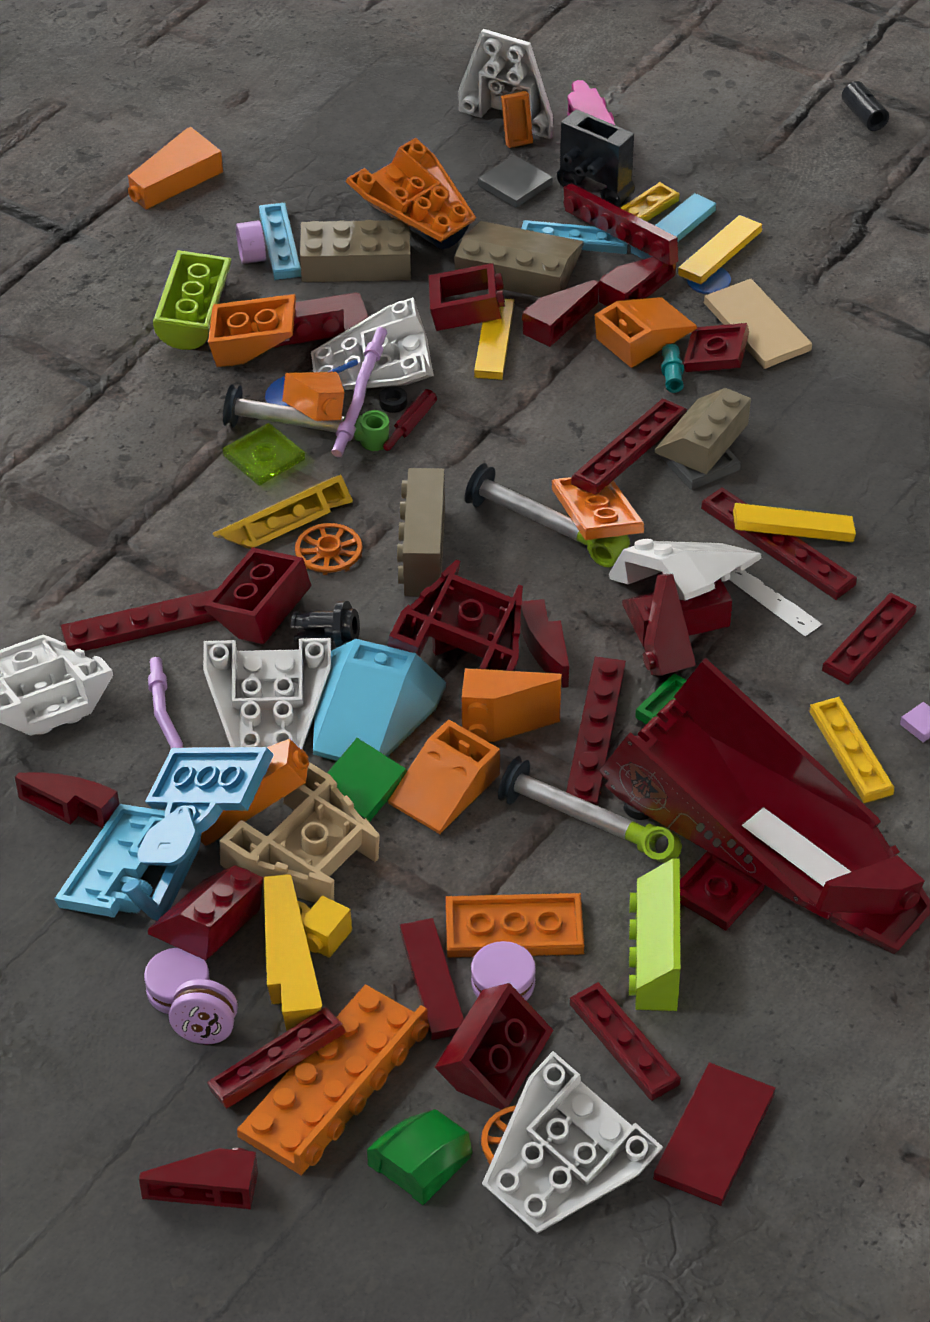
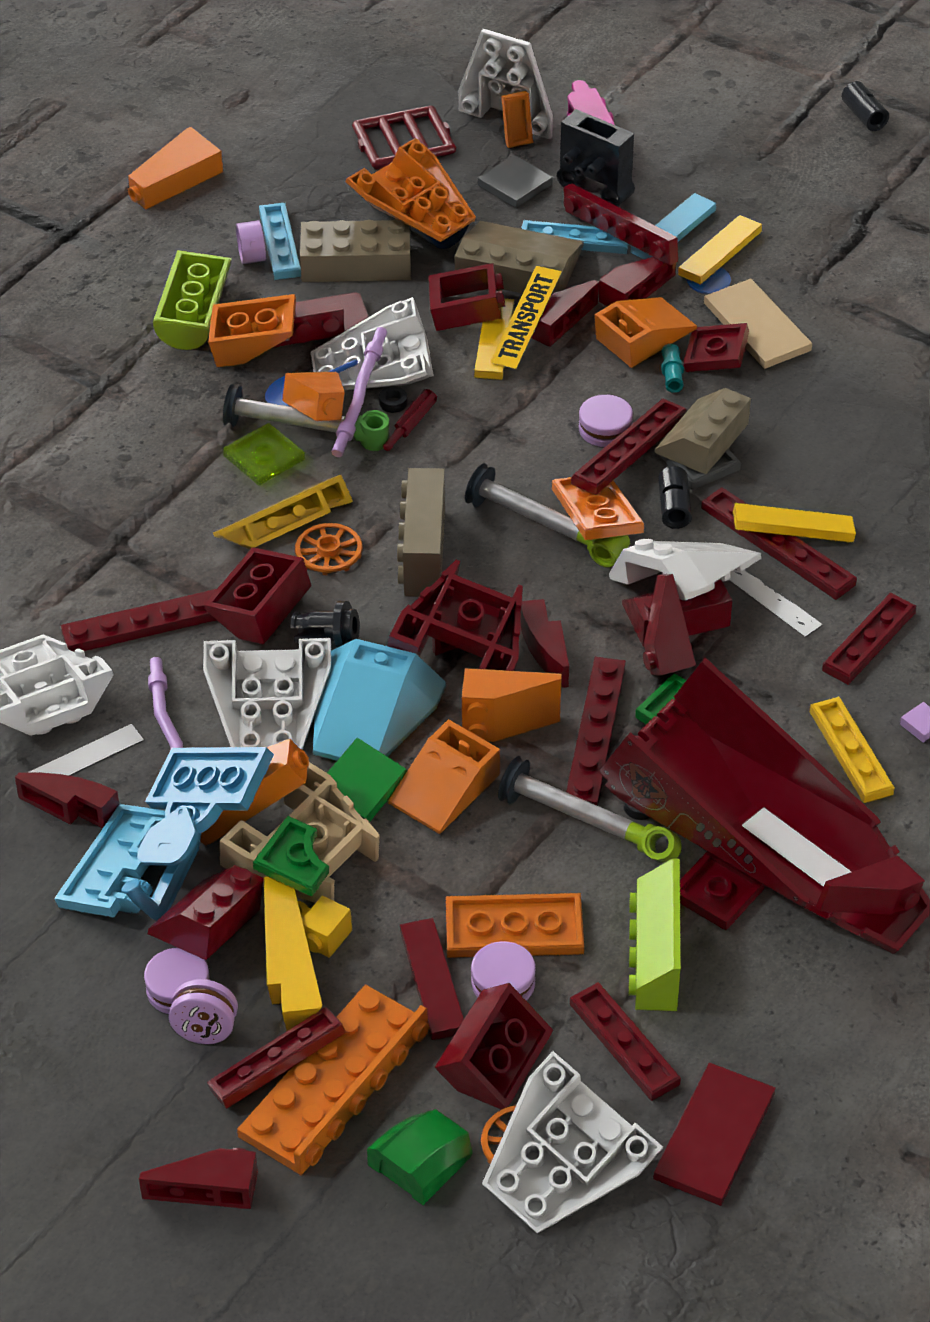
yellow tile [621,182,680,222] -> none
none -> white sticker [30,724,144,775]
none -> green tile [253,816,329,897]
none -> dark red bar [352,105,456,169]
none -> yellow sticker [490,266,562,369]
none -> lavender head [579,395,633,447]
none -> black pin [658,466,692,529]

